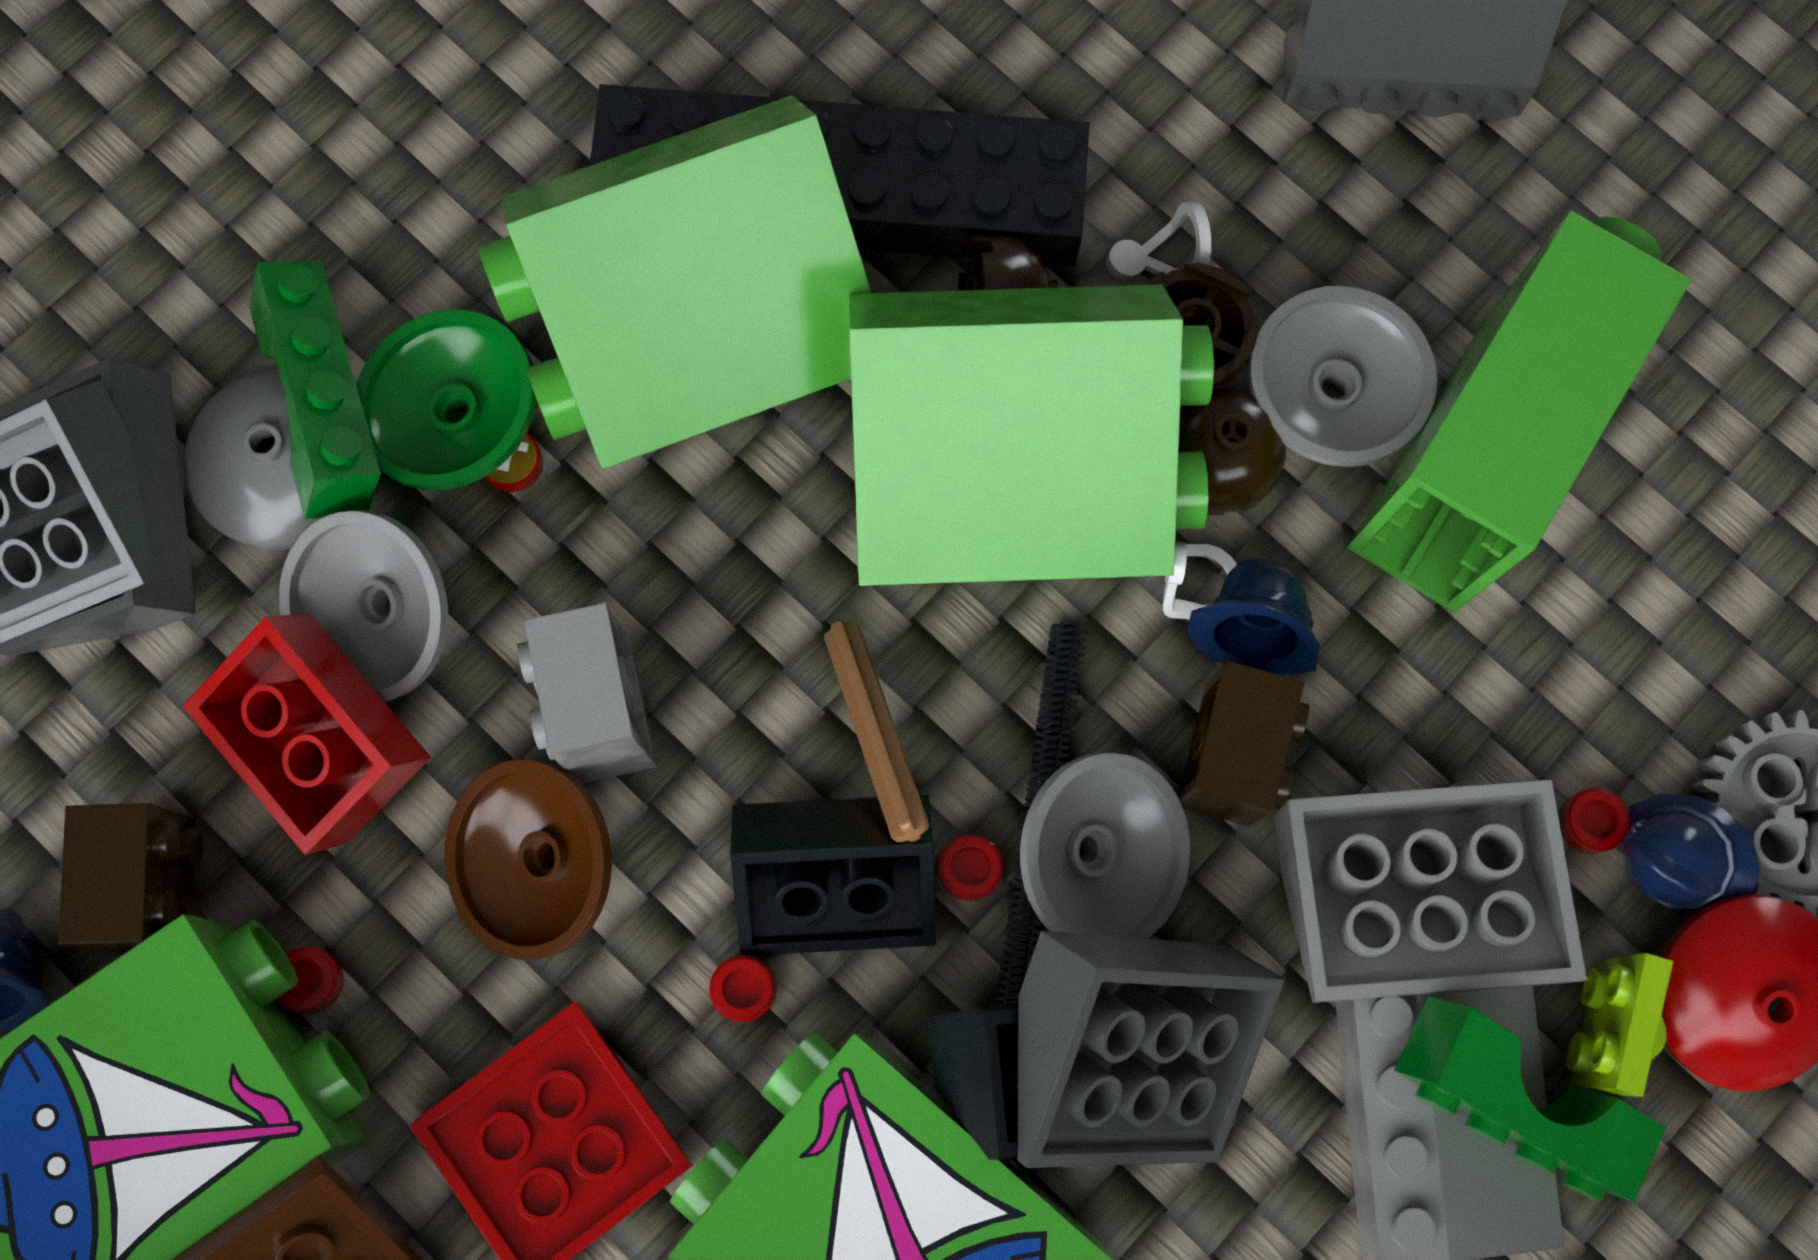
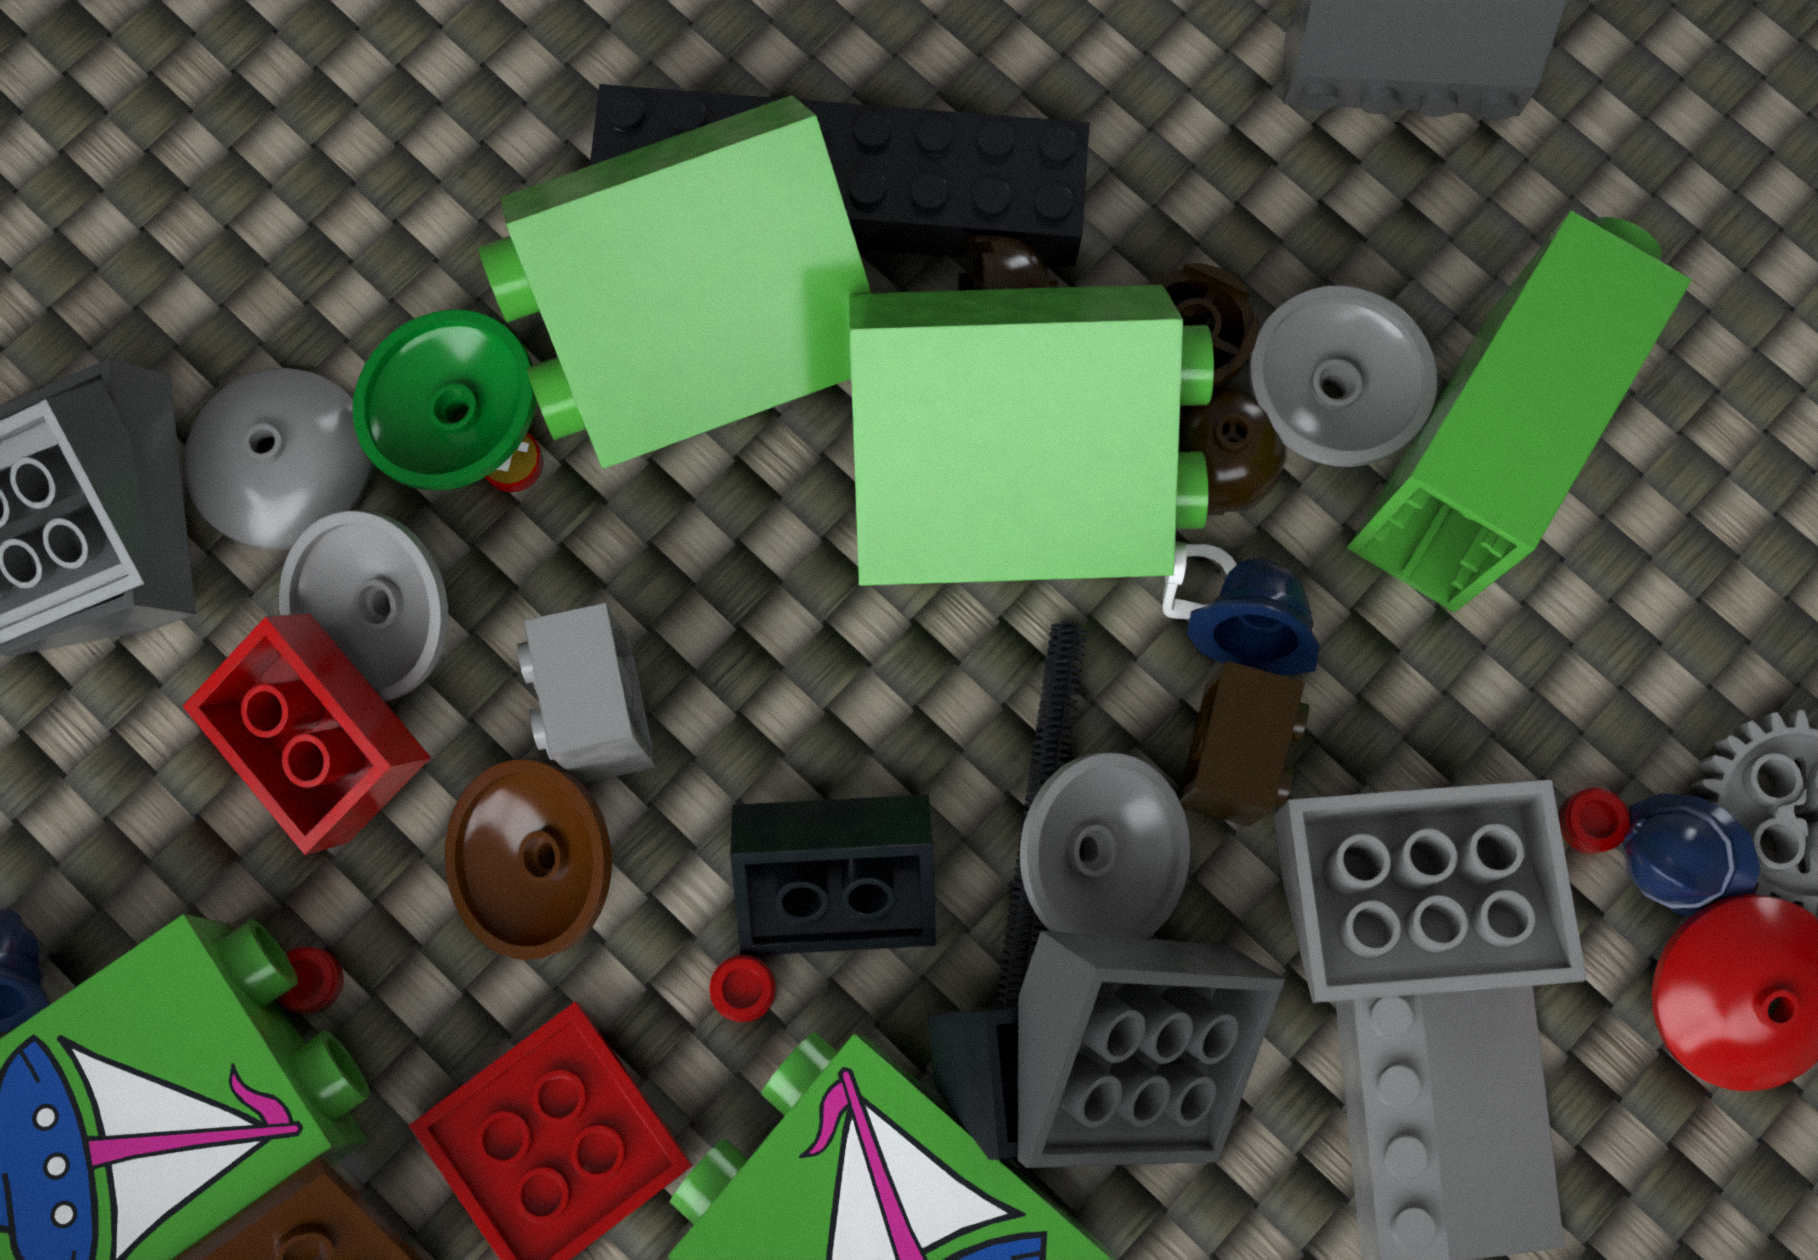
dark brown brick [58,803,203,952] -> none
green arch [249,260,381,519] -> none
medium nougat axle [824,620,929,842] -> none
red tile [938,834,1003,901] -> none
white piece [1106,200,1211,281] -> none
green arch [1394,996,1666,1202] -> none
lime plate [1566,953,1673,1097] -> none

